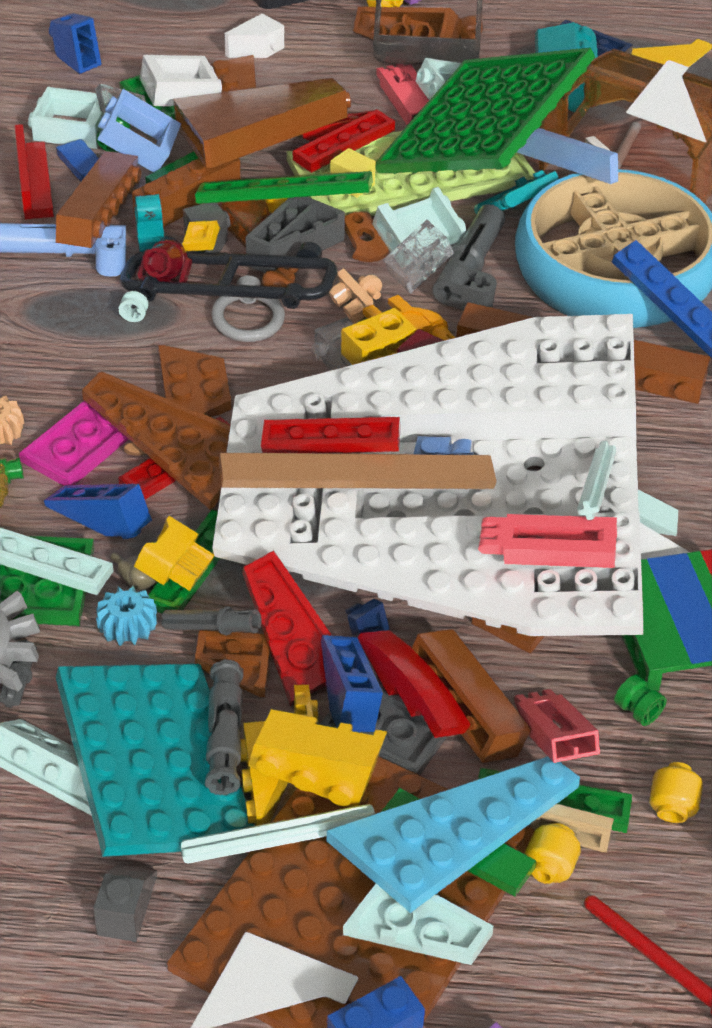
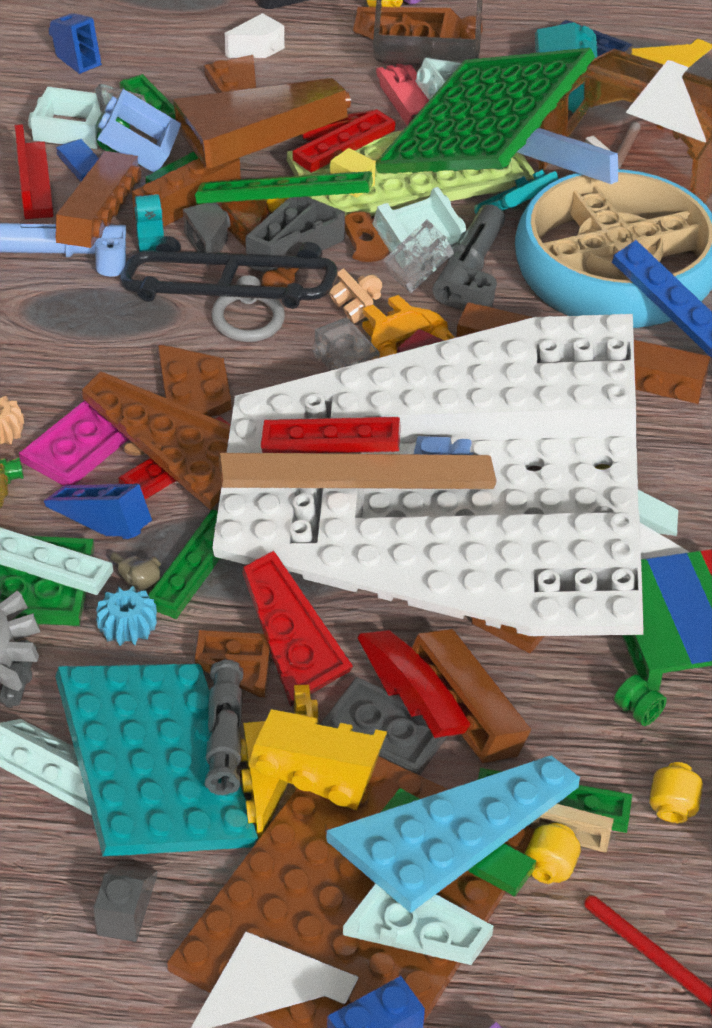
light aqua bush [118,291,149,322] -> none
yellow piece [134,515,214,591] -> none
dark red piece [138,240,192,283] -> none
white window [140,55,222,106] -> none
dark grey axle [161,606,262,635] -> none
light aqua axle [180,804,375,864] -> none
yellow tile [182,221,220,251] -> none
blue slope [321,635,383,733] -> none
yellow brick [341,308,416,365] -> none
dark blue tile [345,598,390,637] -> none
coral hinge [478,514,617,568] -> none
coral hinge [514,689,600,763] -> none
light aqua axle [577,441,616,520] -> none

